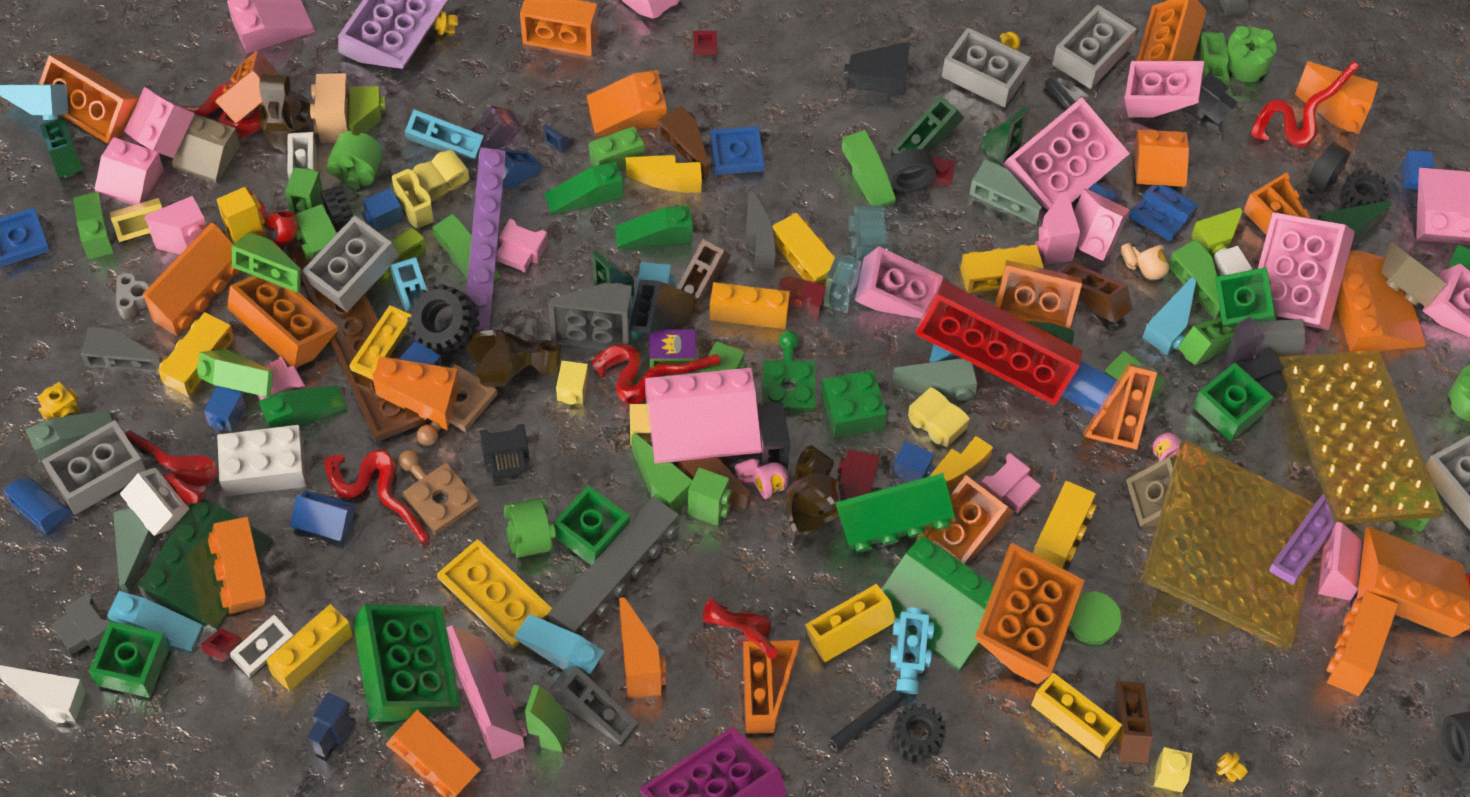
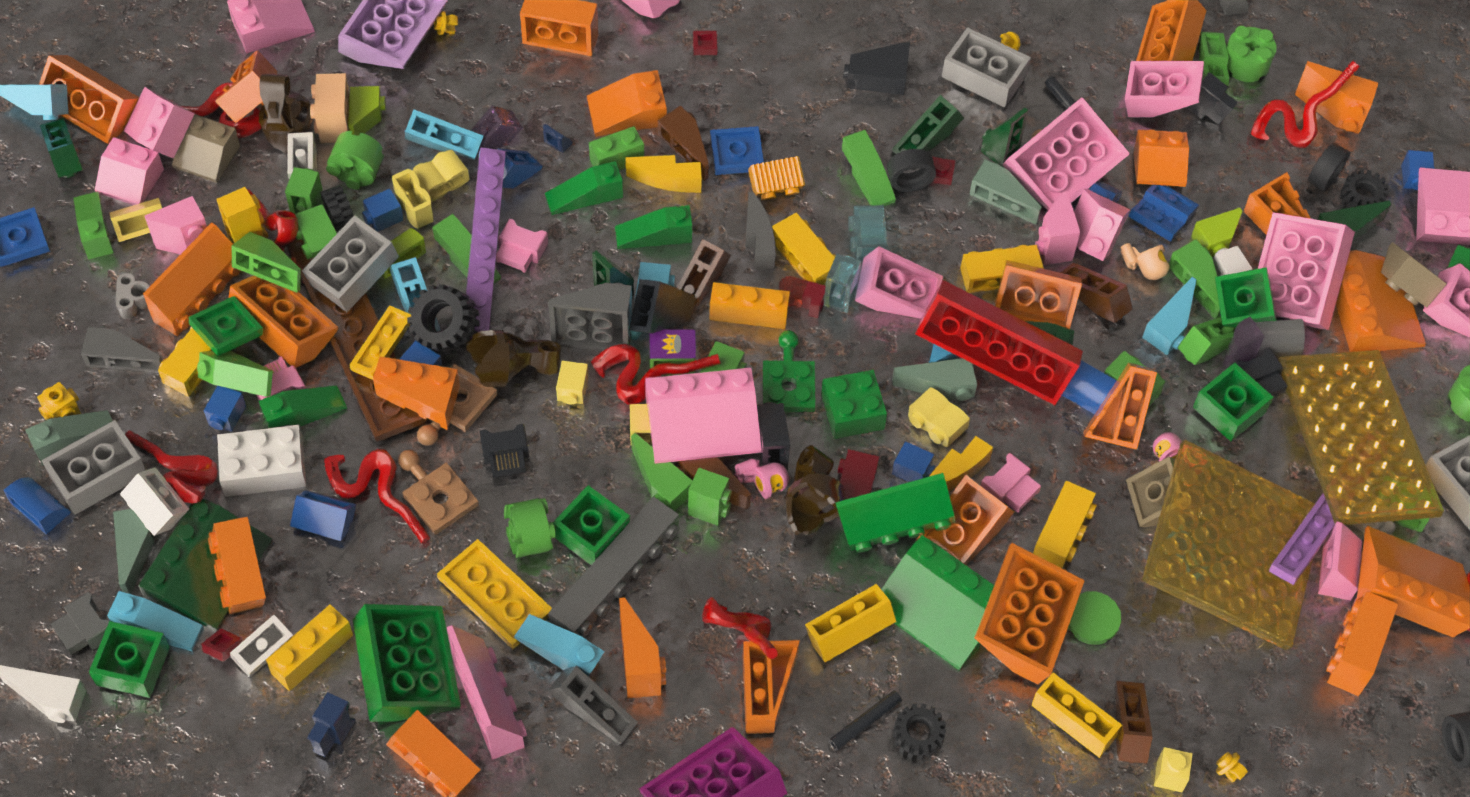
bright green slope [525,685,571,752] -> none
medium azure brick [890,607,934,694] -> none
light grey brick [1052,5,1137,89] -> none
none -> green plate [189,296,263,356]
none -> light orange brick [748,156,805,201]

